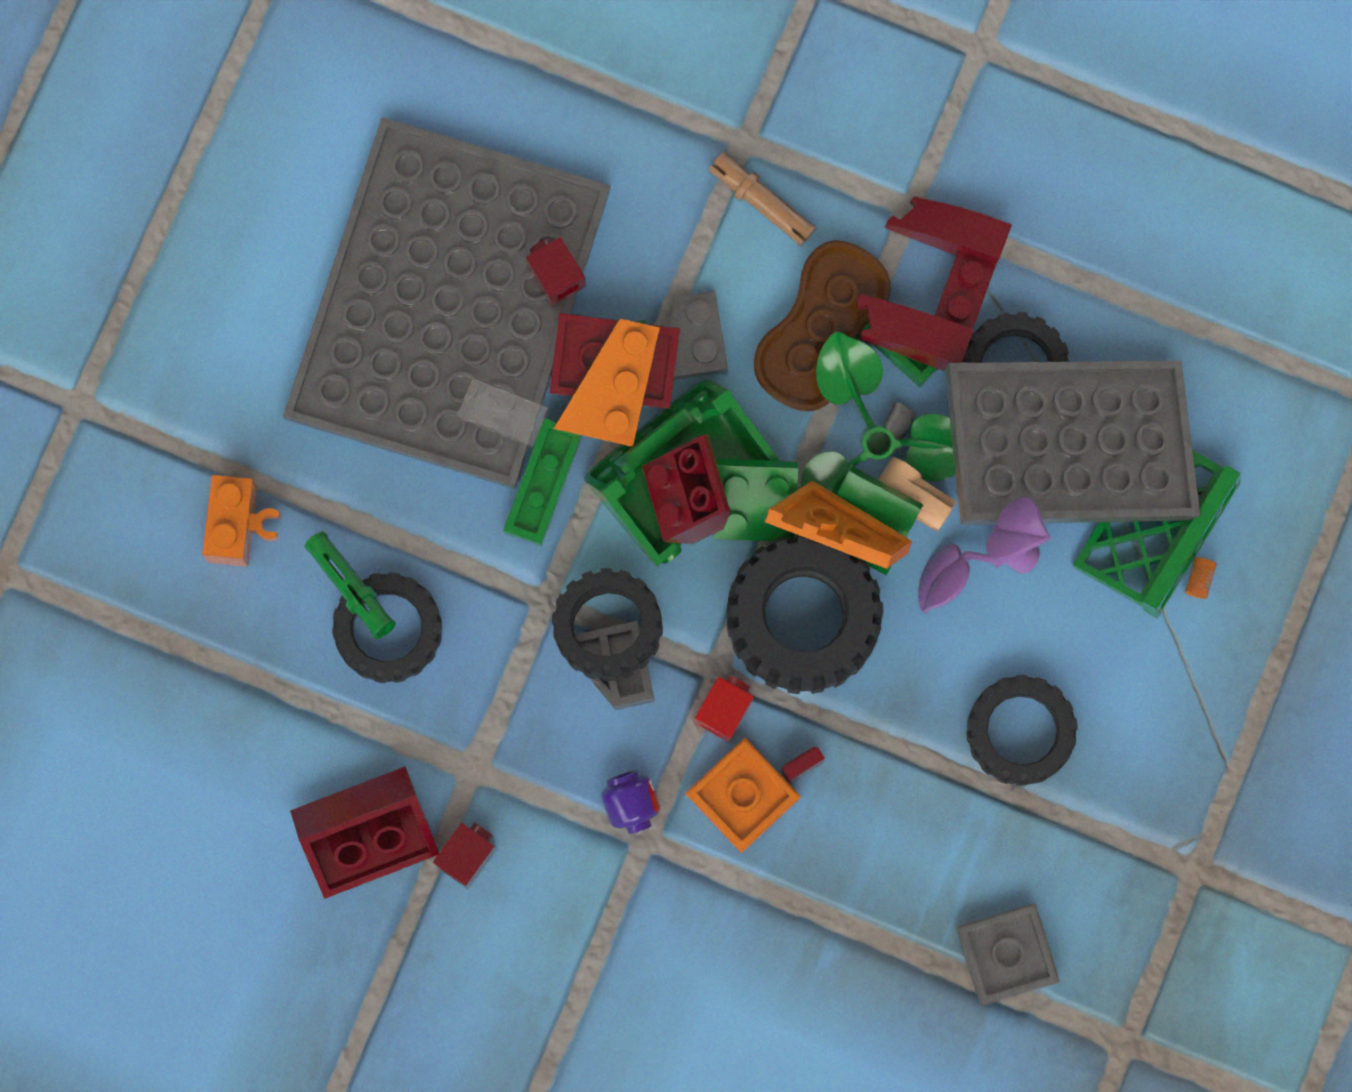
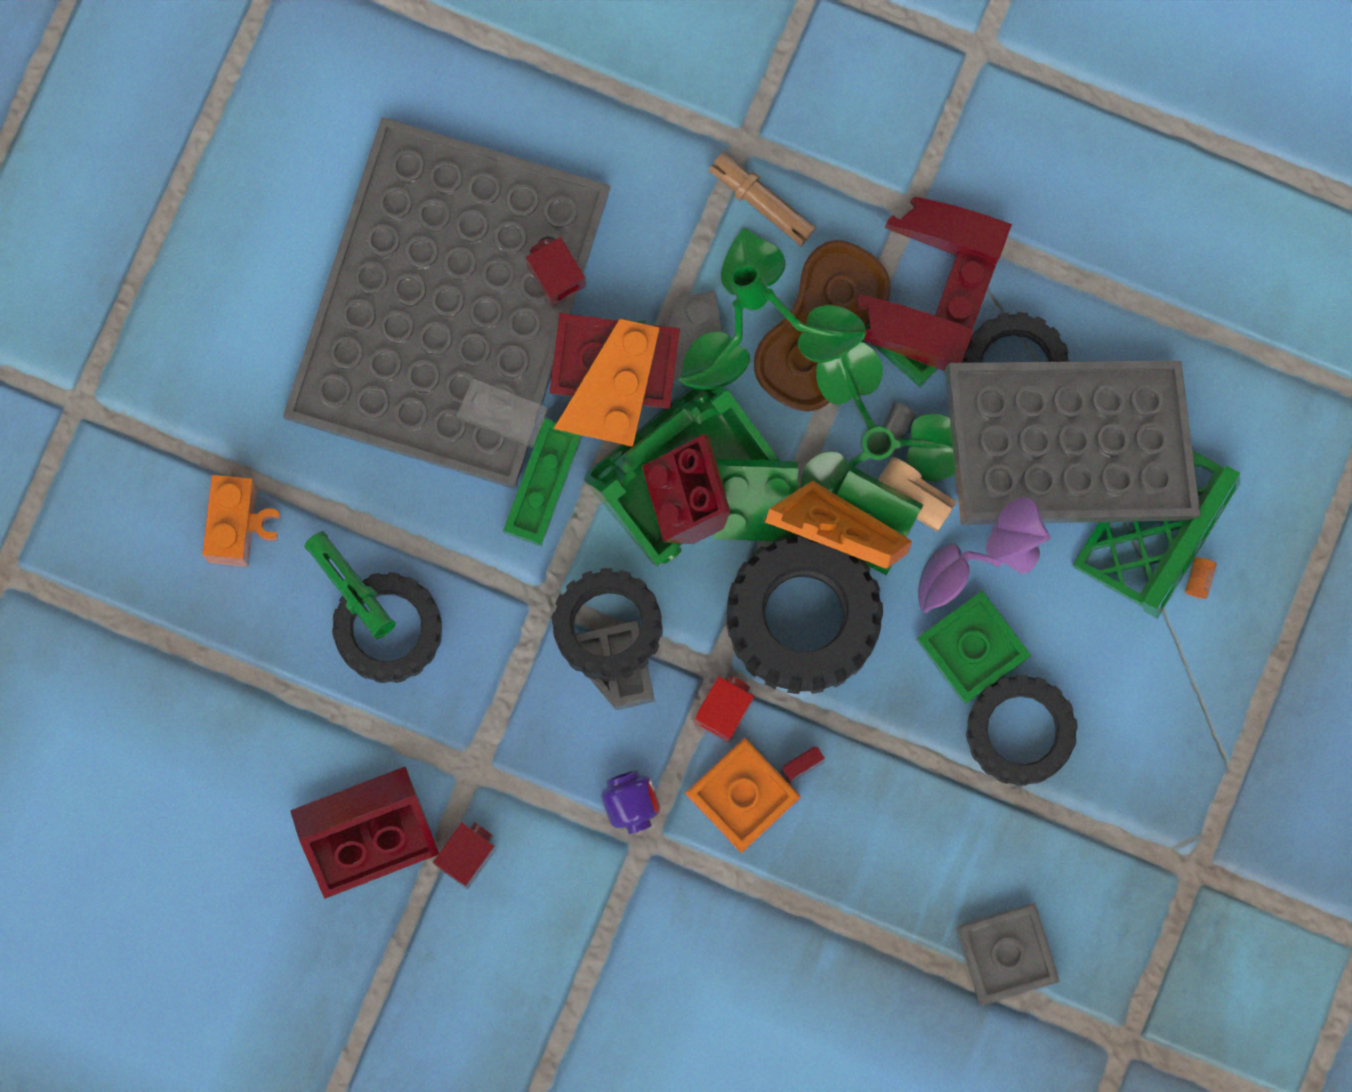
none -> green plant [678,228,867,389]
none -> green plate [916,591,1031,705]

